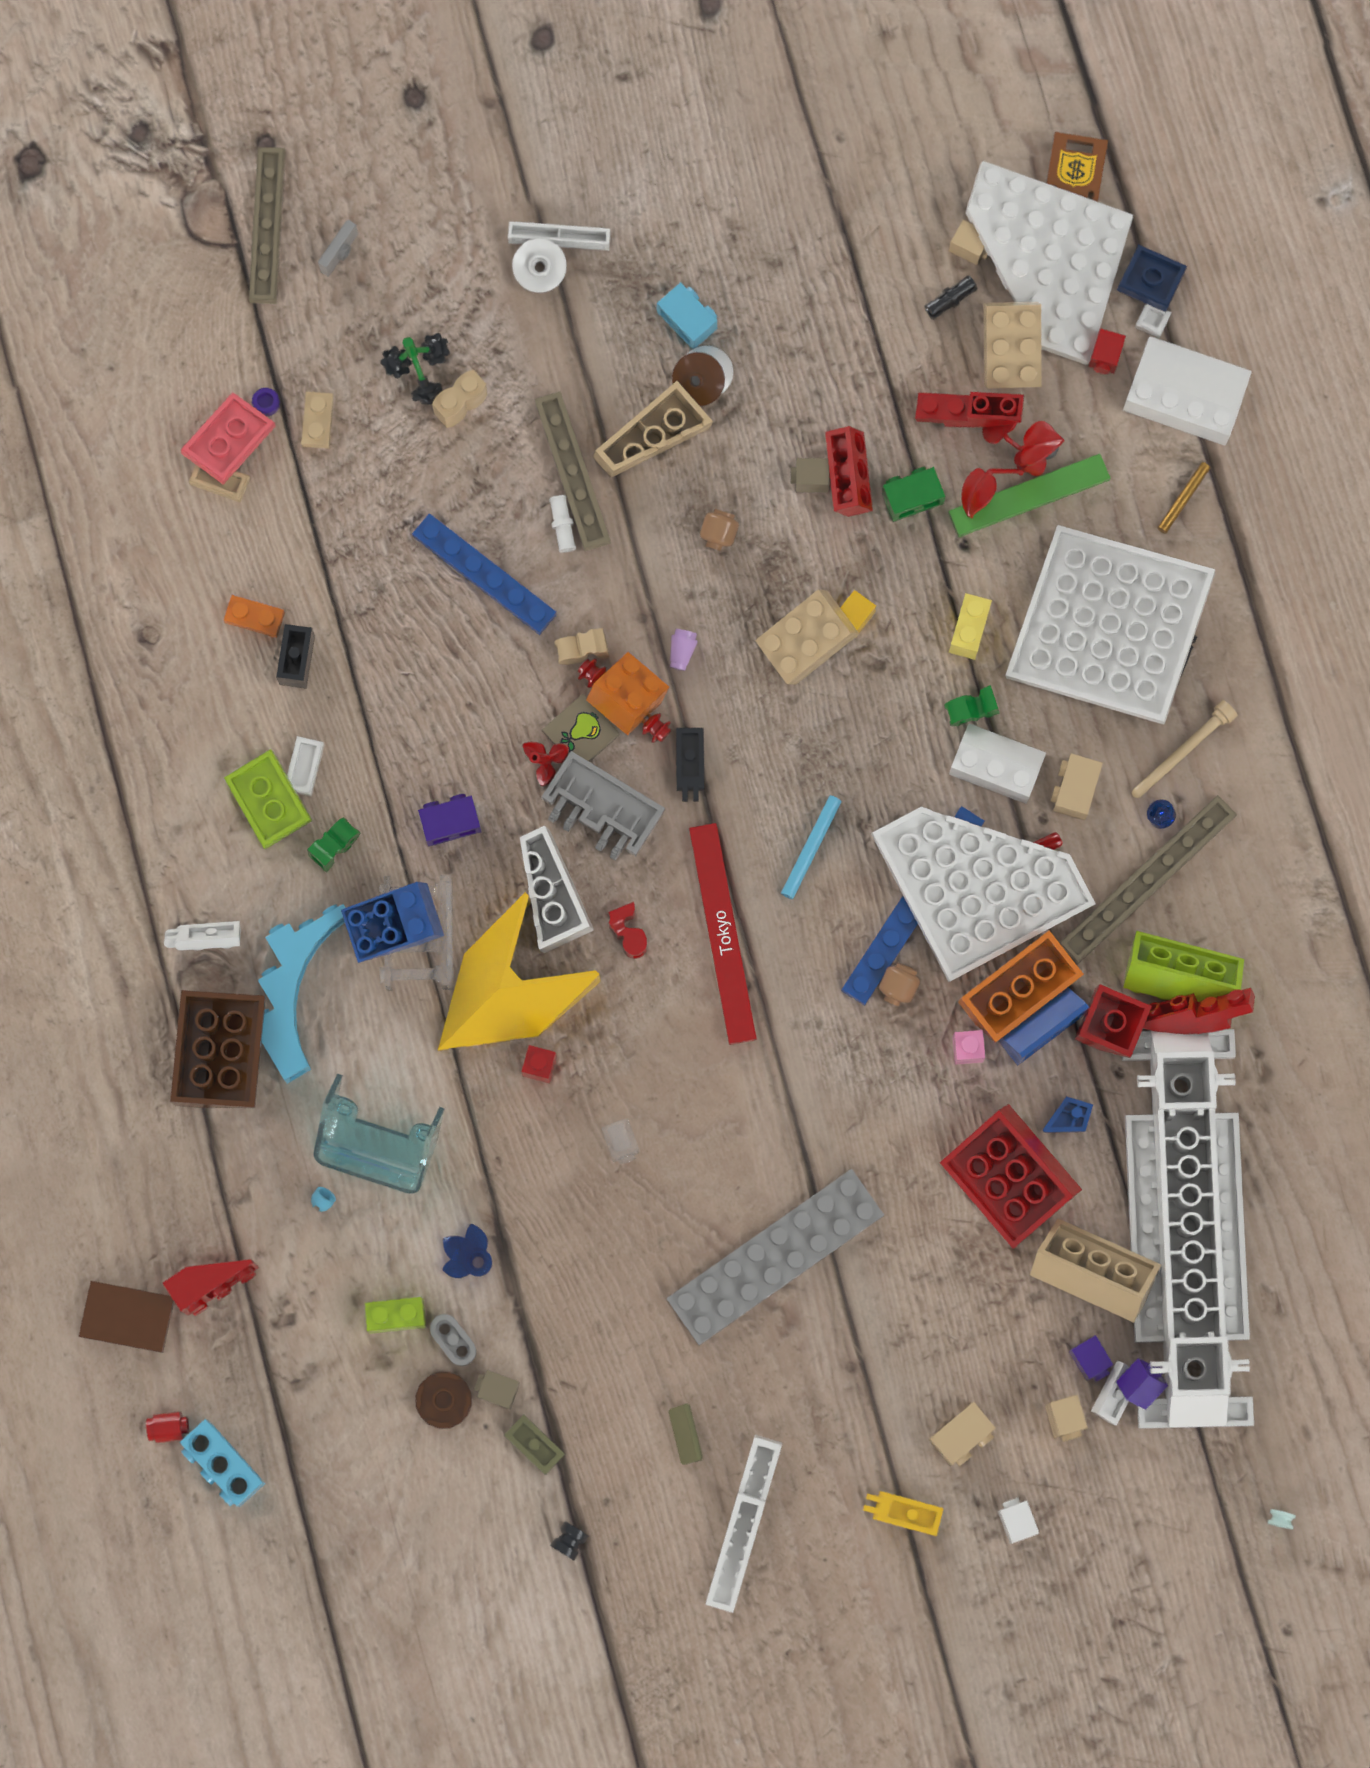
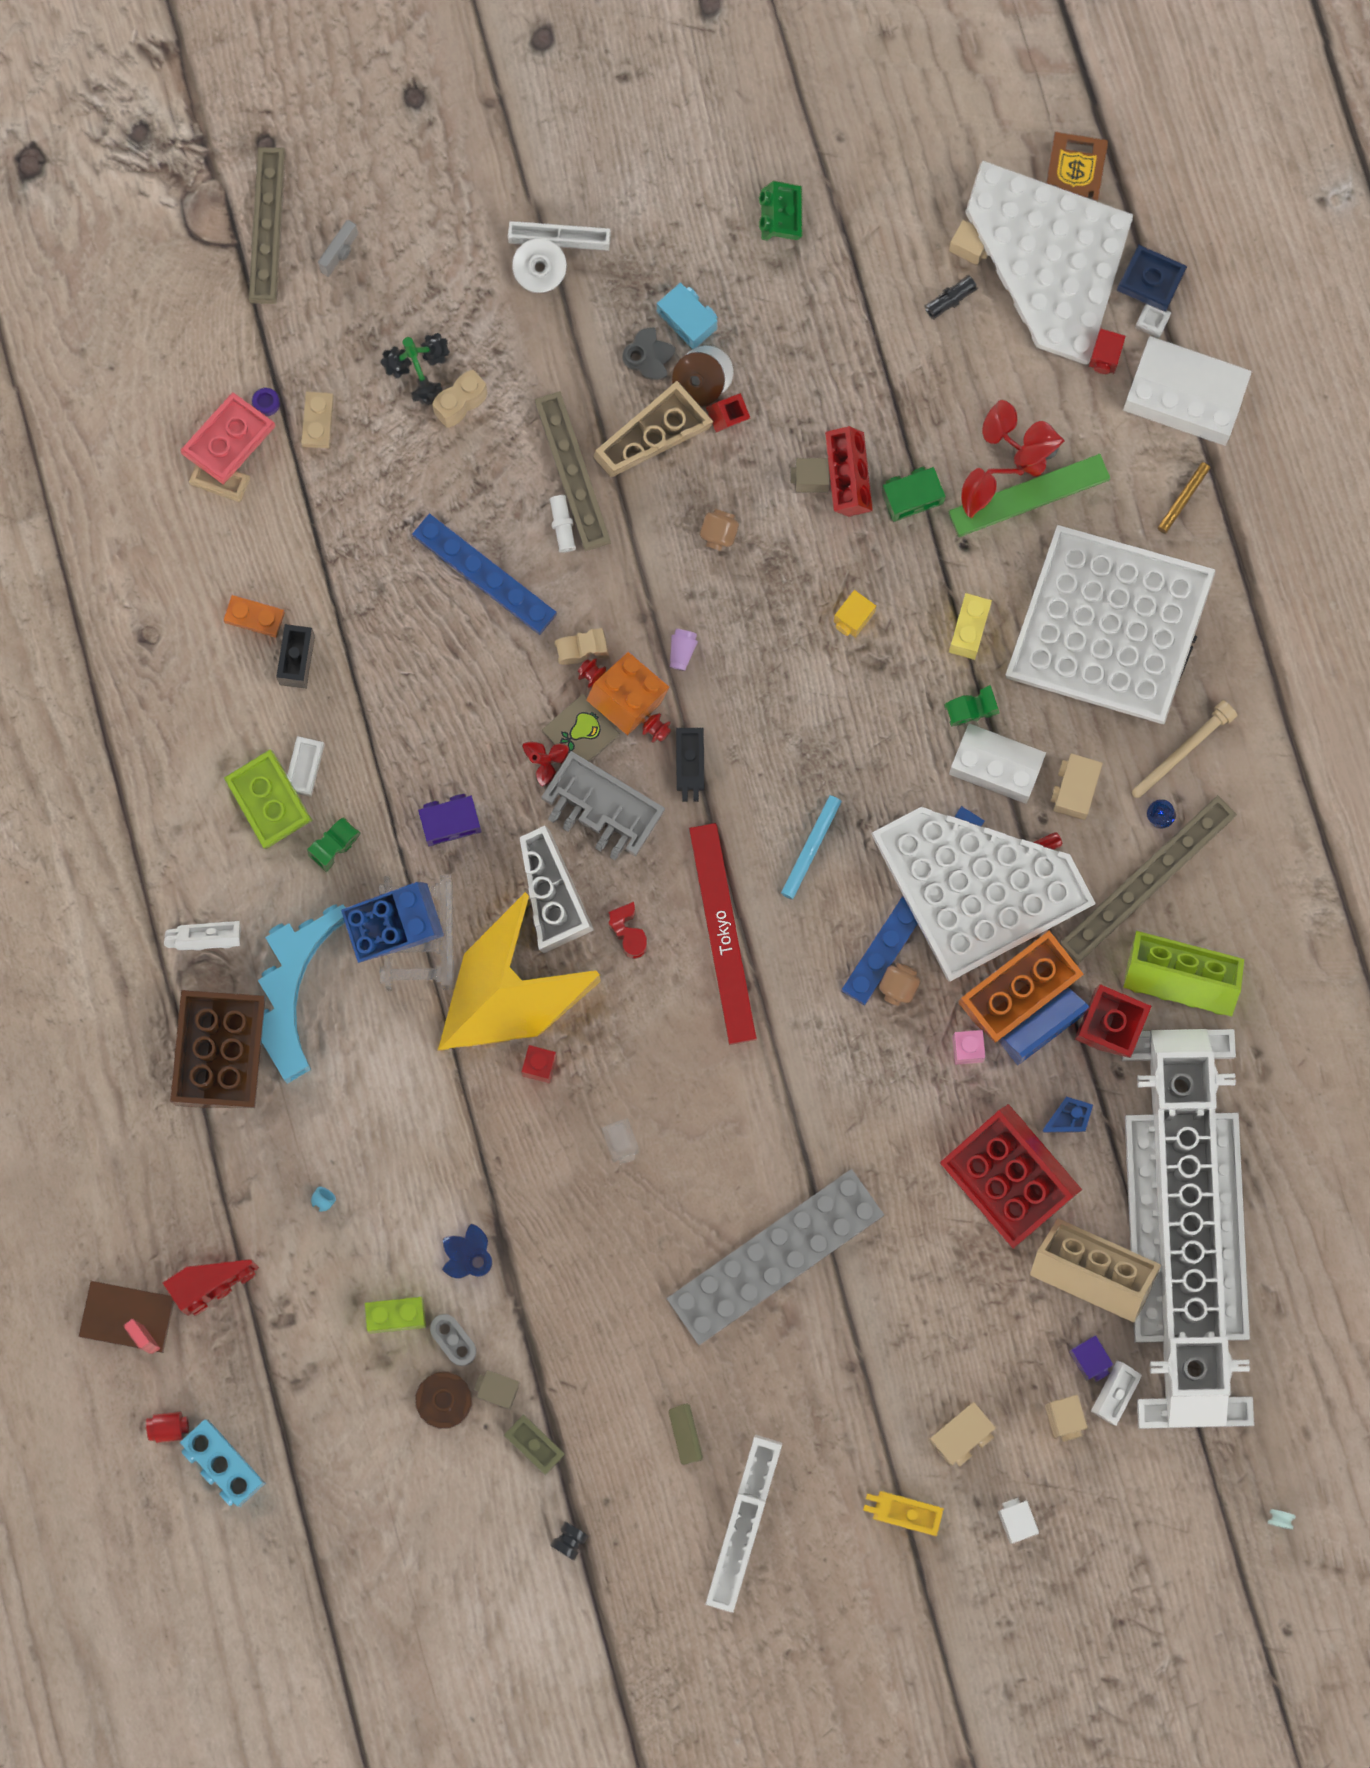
clear light blue windscreen [314,1074,445,1194] -> none
tan brick [755,589,859,685] -> none
red slope [915,392,1025,427] -> none
tan brick [984,302,1042,388] -> none
dark purple brick [1116,1358,1168,1410] -> none
red slope [1143,987,1255,1034] -> none
none -> coral tile [124,1319,160,1354]
none -> dark grey plate [622,327,676,380]
none -> red brick [706,393,751,433]
none -> green bracket [759,181,802,241]

